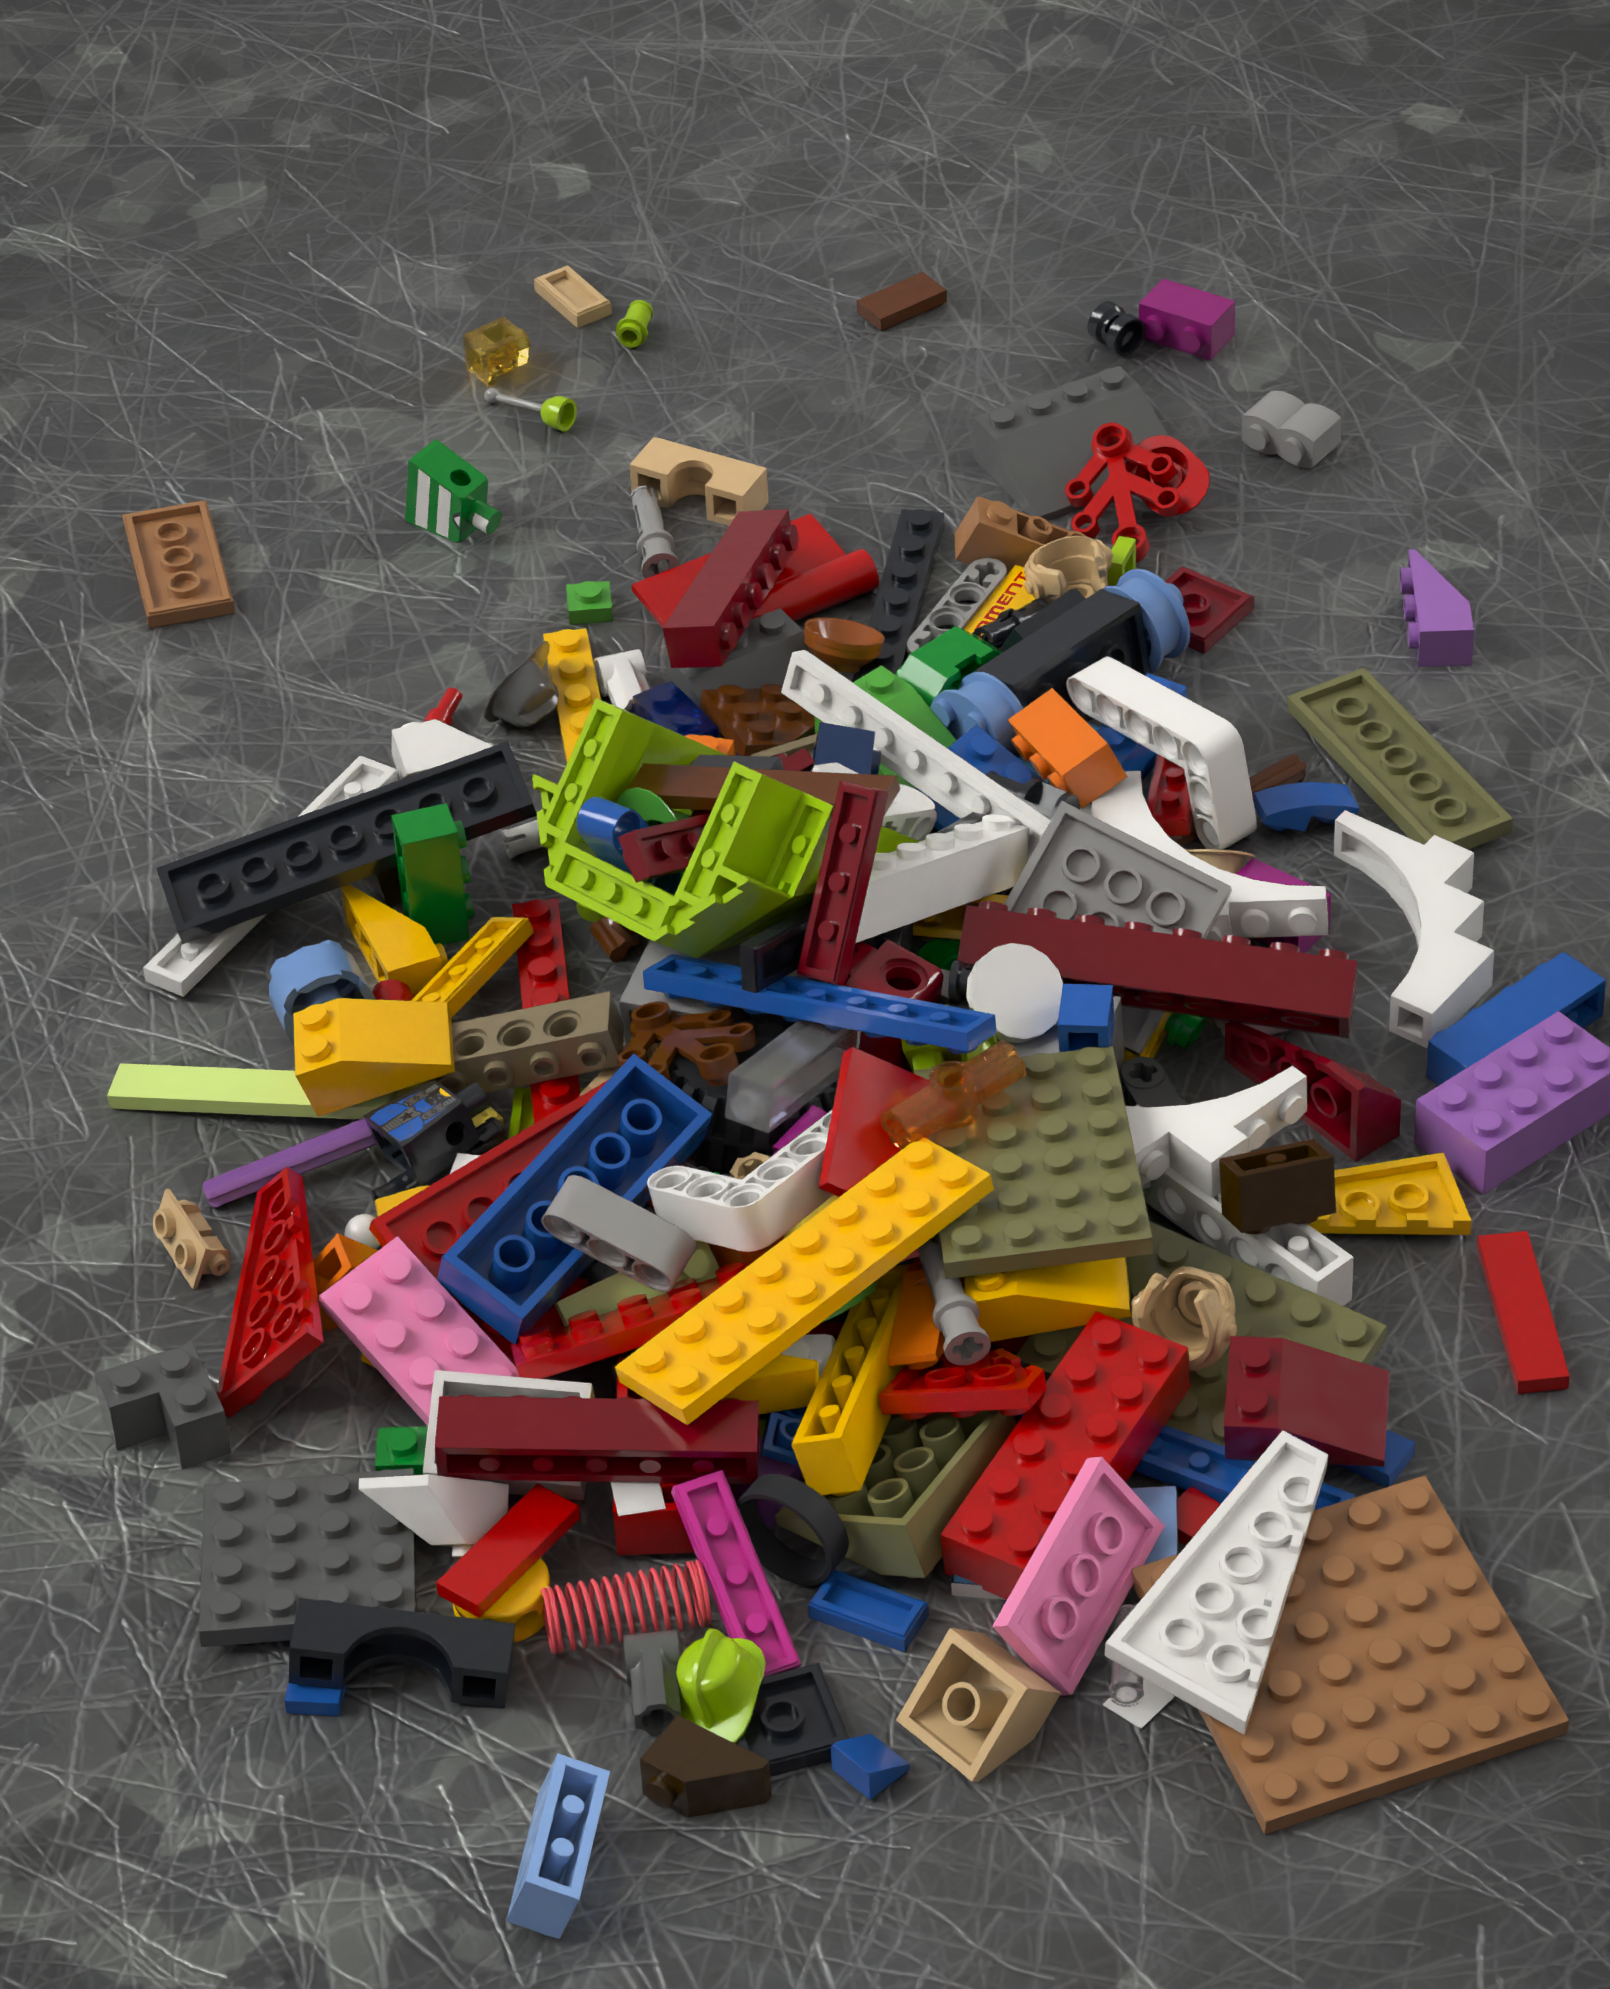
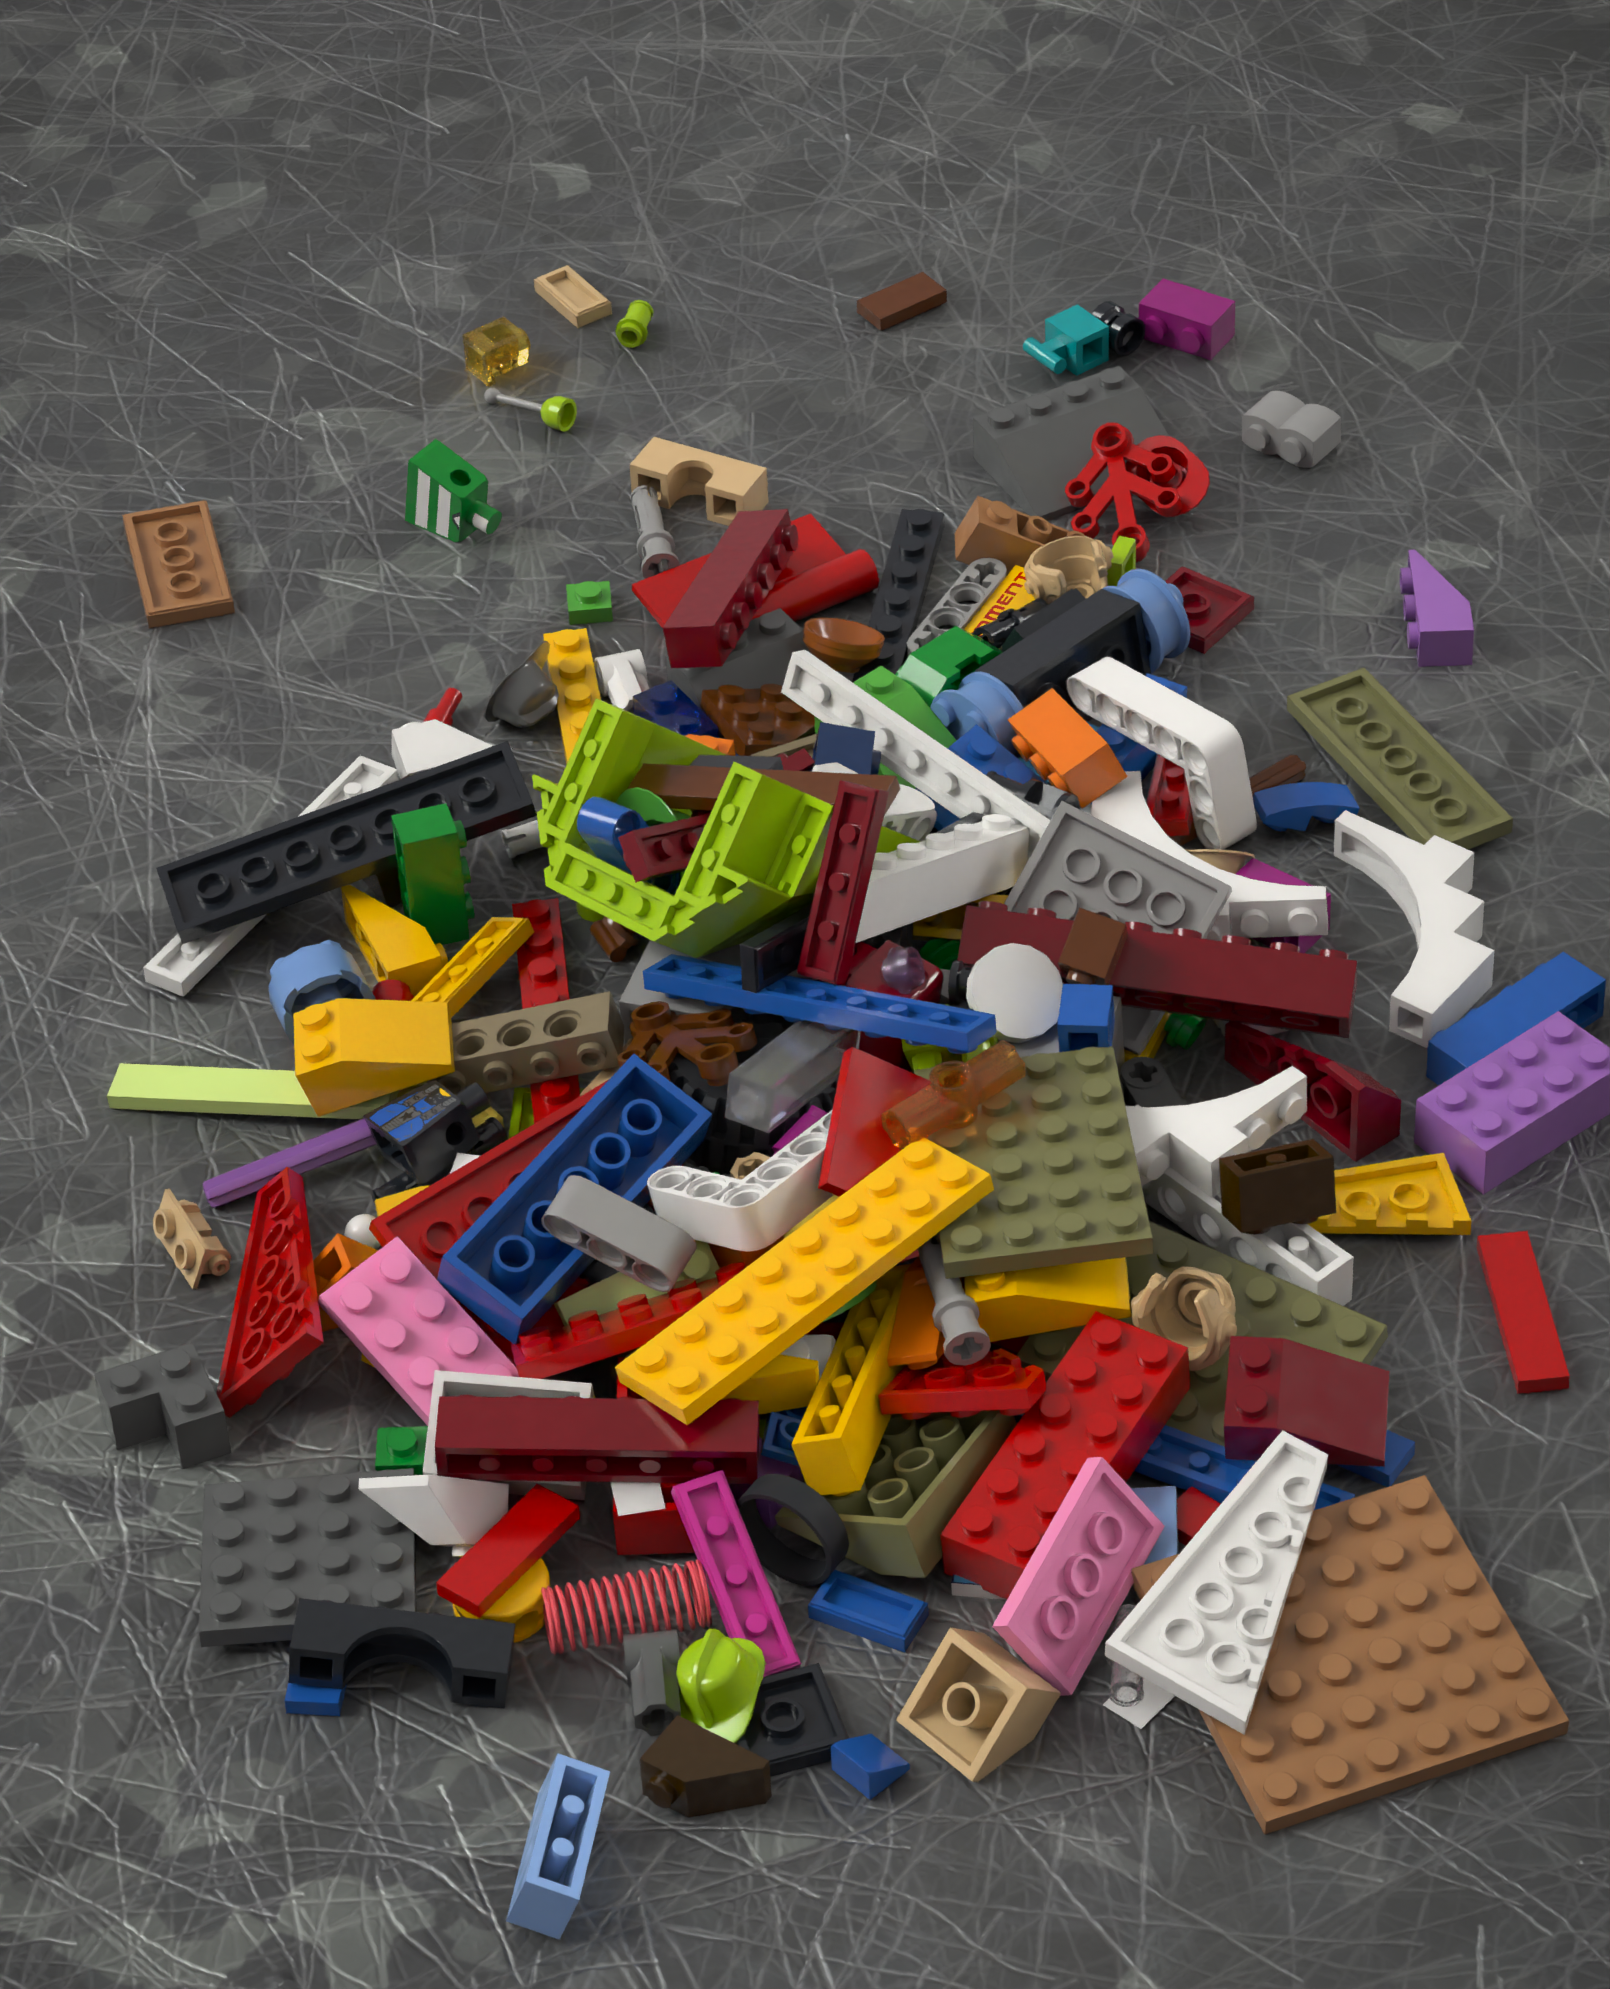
none -> clear purple plate [882,946,925,995]
none -> teal brick [1023,304,1109,376]
none -> reddish brown brick [1058,907,1128,985]

